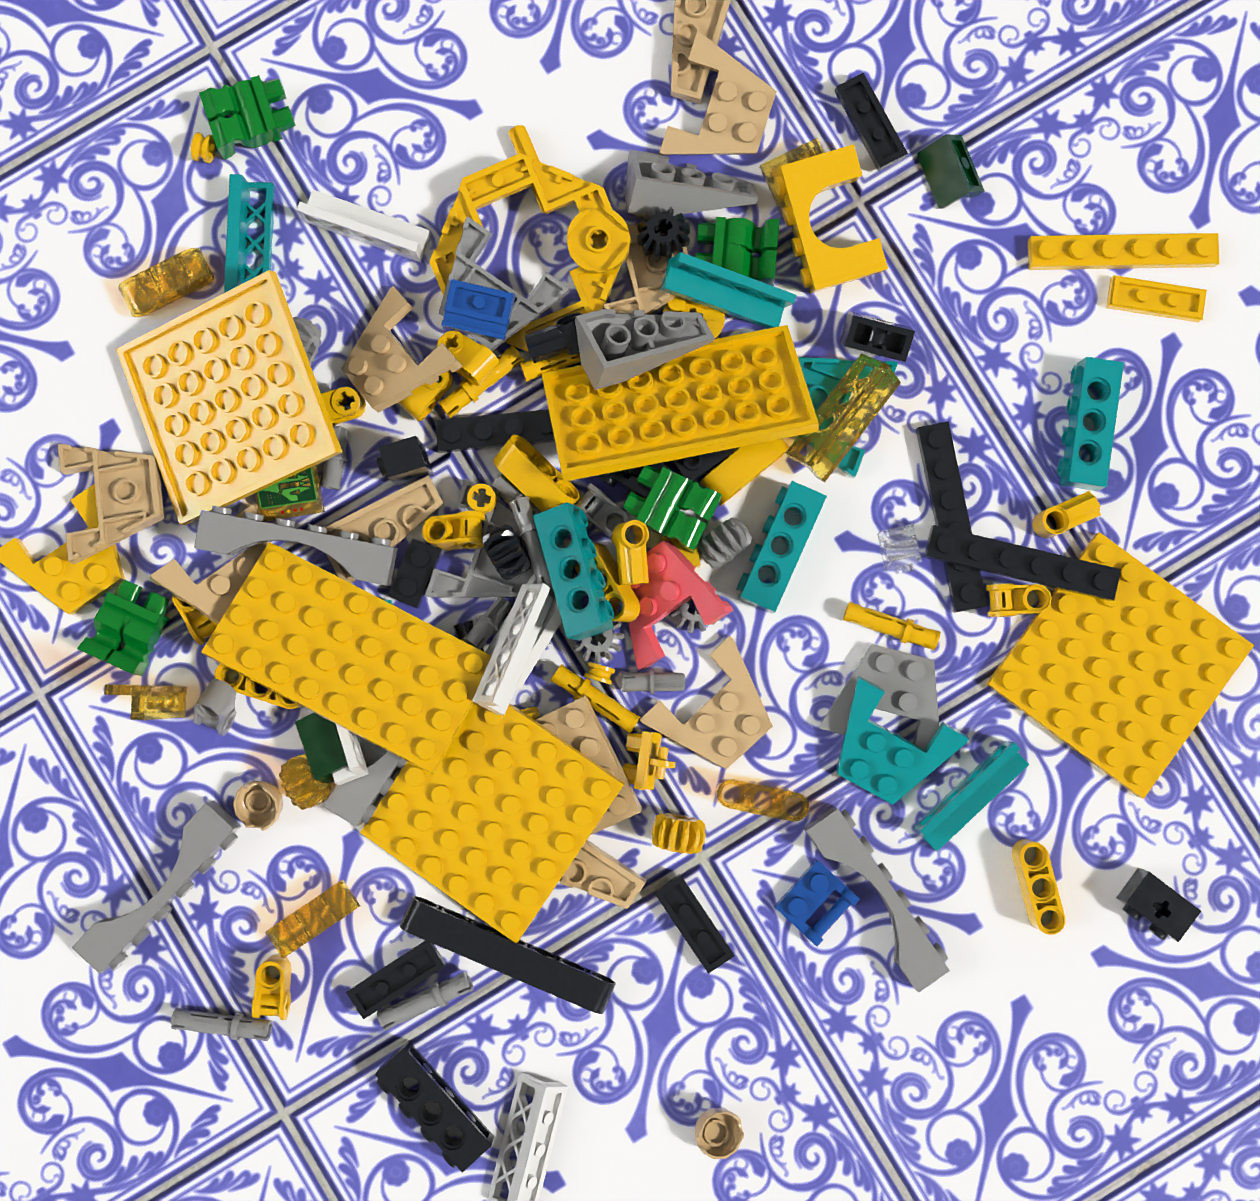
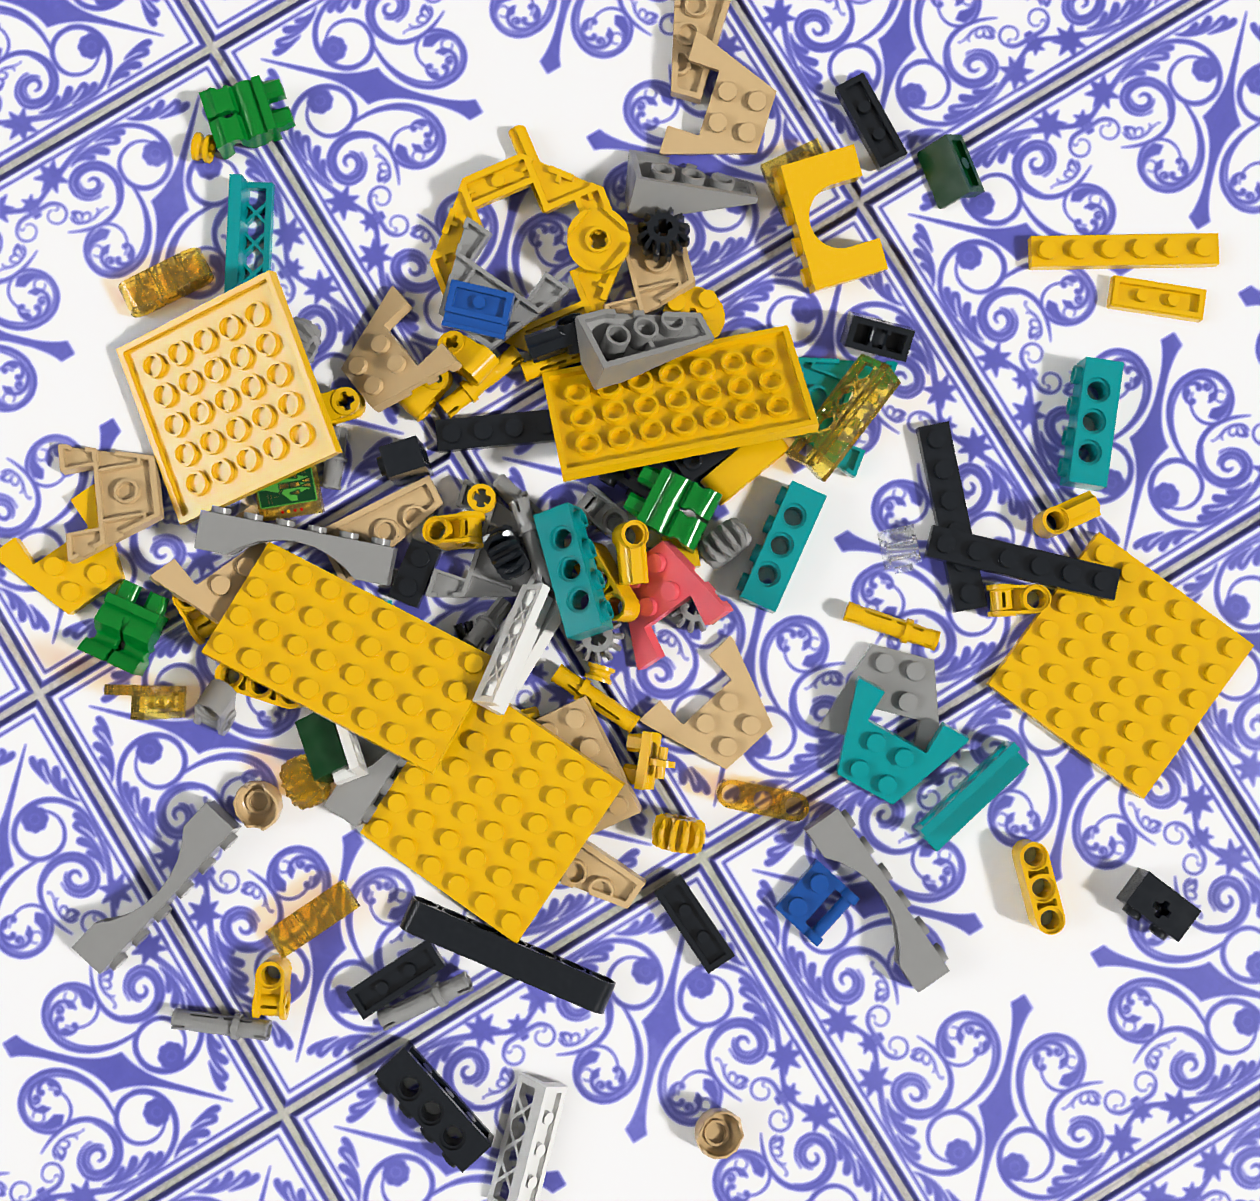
white fence [297,190,431,263] -> none
yellow beam [493,435,580,512] -> none
light grey axle [622,669,685,694] -> none
teal fence [660,252,796,329] -> none
green hips [696,217,780,286] -> none

